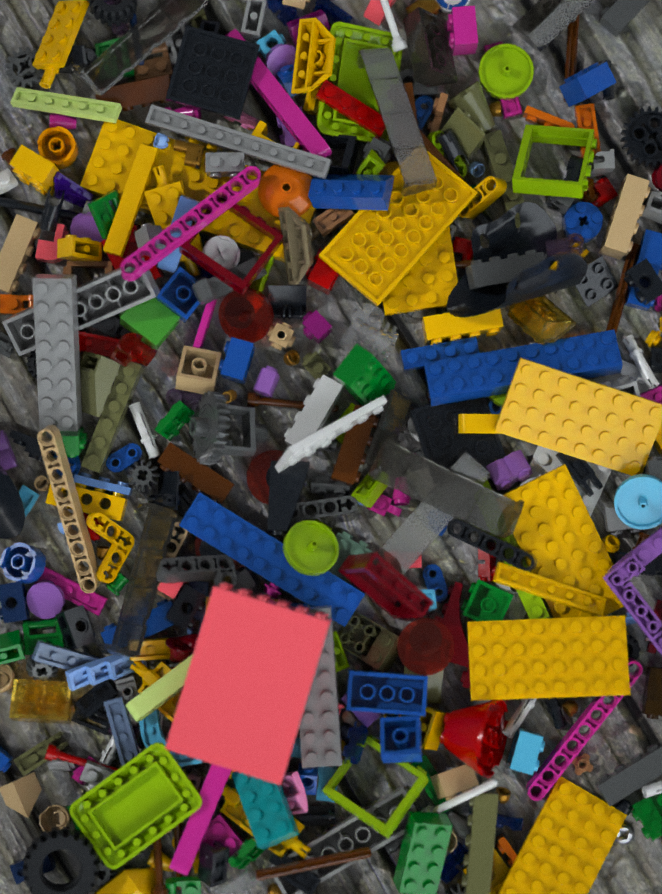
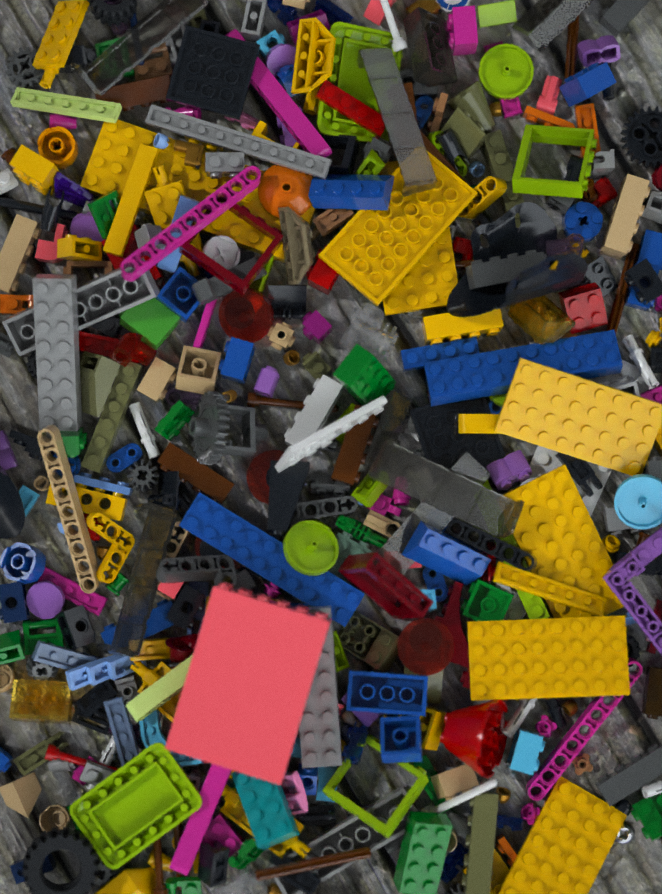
none -> tan brick [137,357,177,403]
none -> green hinge [335,515,387,550]
none -> tan piece [363,509,401,538]
none -> blue slope [402,521,491,586]
none -> lime slope [477,0,517,28]
none -> dark pink plate [520,802,541,825]
none -> dark pink plate [535,715,557,738]
none -> coral piece [536,76,563,115]
none -> red brick [558,282,608,334]
none -> medium lavender brick [577,35,621,67]

